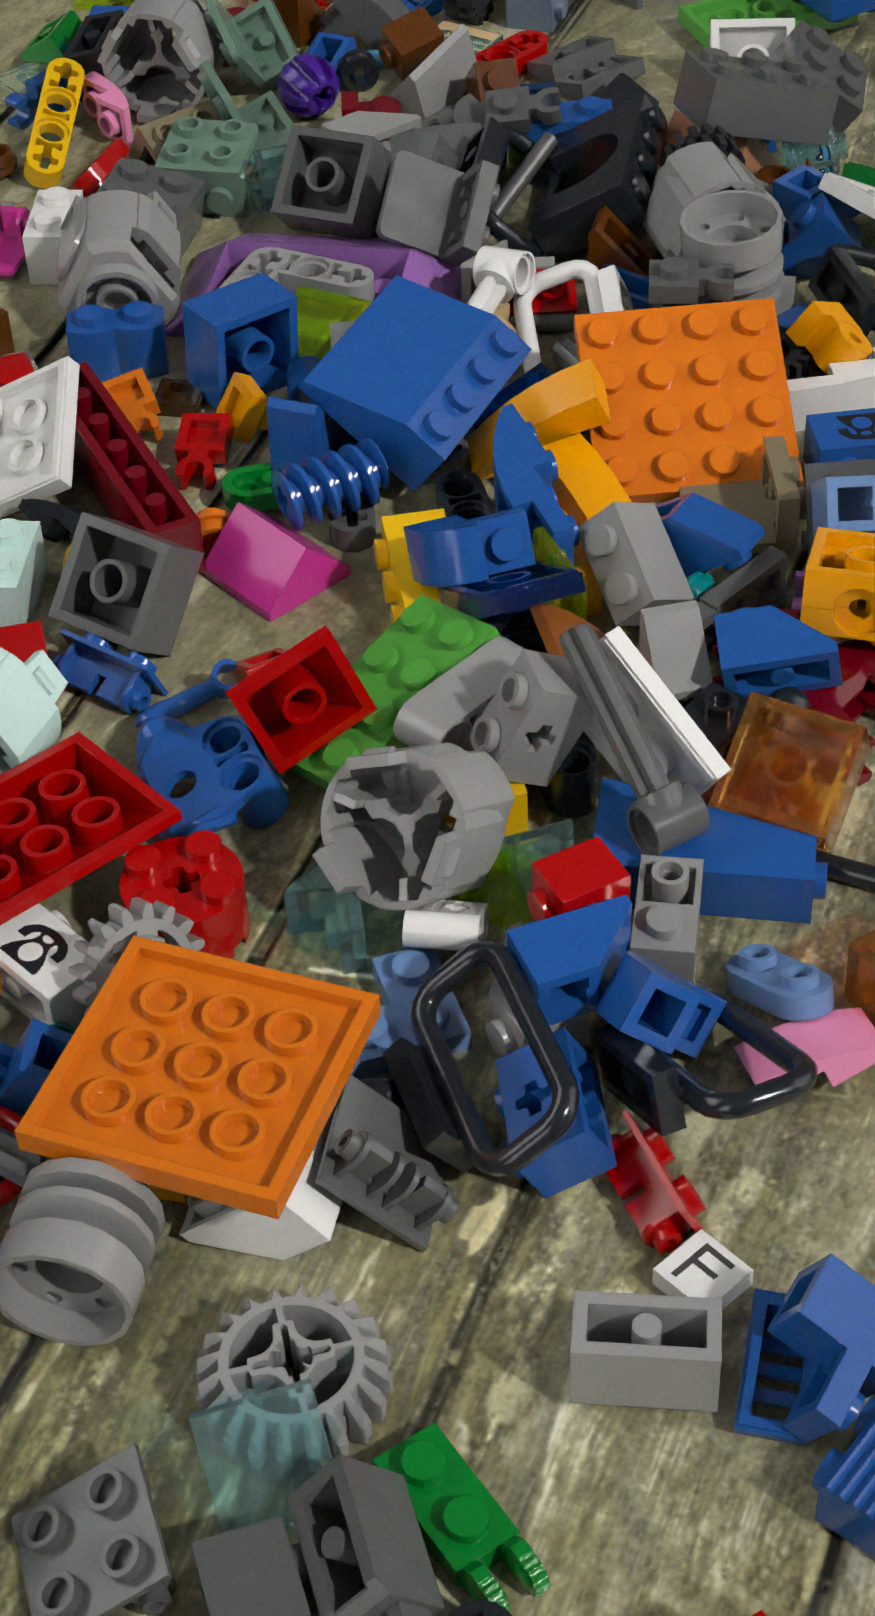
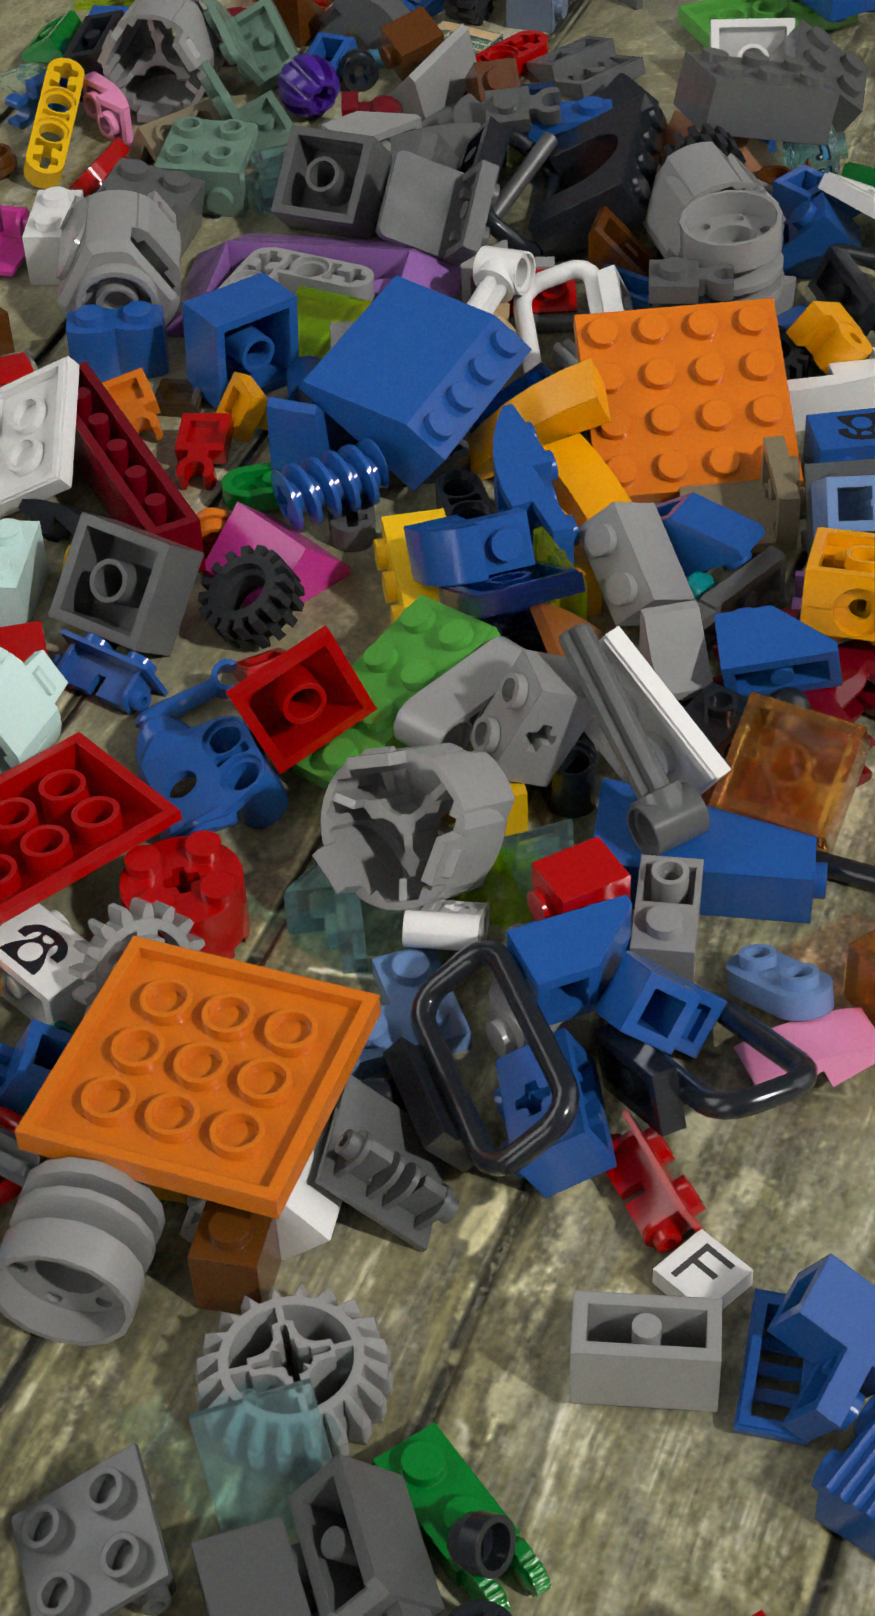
none -> reddish brown brick [187,1200,281,1315]
none -> black tyre [198,545,305,651]
none -> black hinge [446,1510,516,1579]

